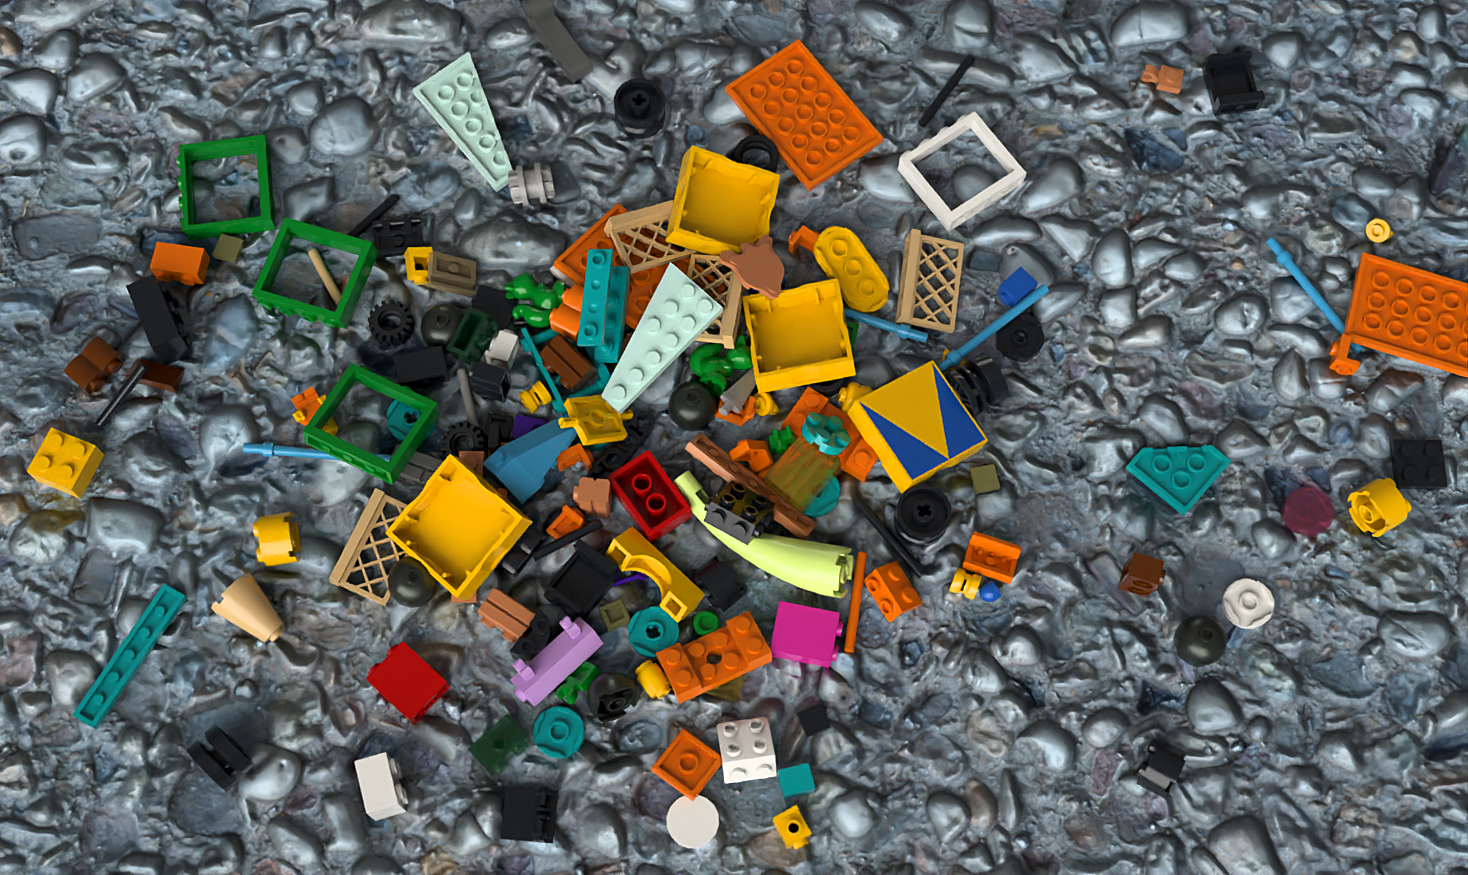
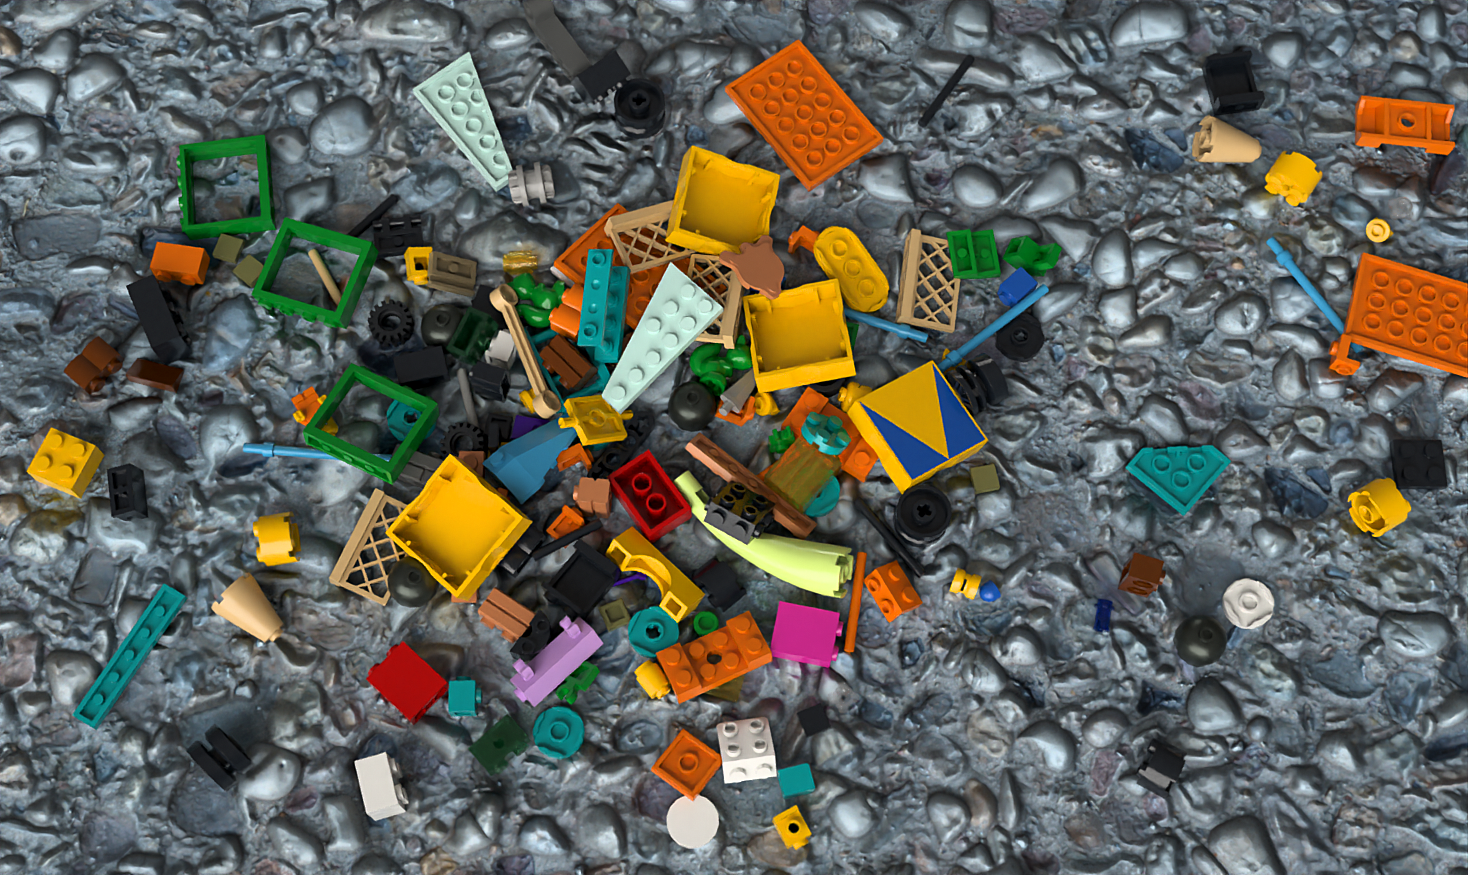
black bar [96,363,148,427] -> none
black hinge [500,786,559,844] -> none
pearl dark grey cylinder [587,671,640,722] -> none
orange bracket [729,438,773,474] -> none
black tyre [734,135,779,173] -> none
white window [898,111,1026,232] -> none
orange bracket [962,531,1022,584] -> none
nougat plate [1141,65,1184,94] -> none
clear pink tile [1282,487,1334,537] -> none
none -> black hinge [107,463,148,521]
none -> olive tile [233,254,264,288]
none -> teal brick [448,676,482,717]
none -> tan piece [490,284,561,419]
none -> clear yellow brick [503,250,538,275]
none -> black brick [570,50,631,105]
none -> green slope [946,229,1001,279]
none -> green brick [1003,235,1062,277]
none -> clear blue pin [1093,599,1115,633]
none -> tan cone [1192,115,1262,163]
none -> yellow brick [1265,151,1322,206]
none -> orange piece [1355,95,1455,155]

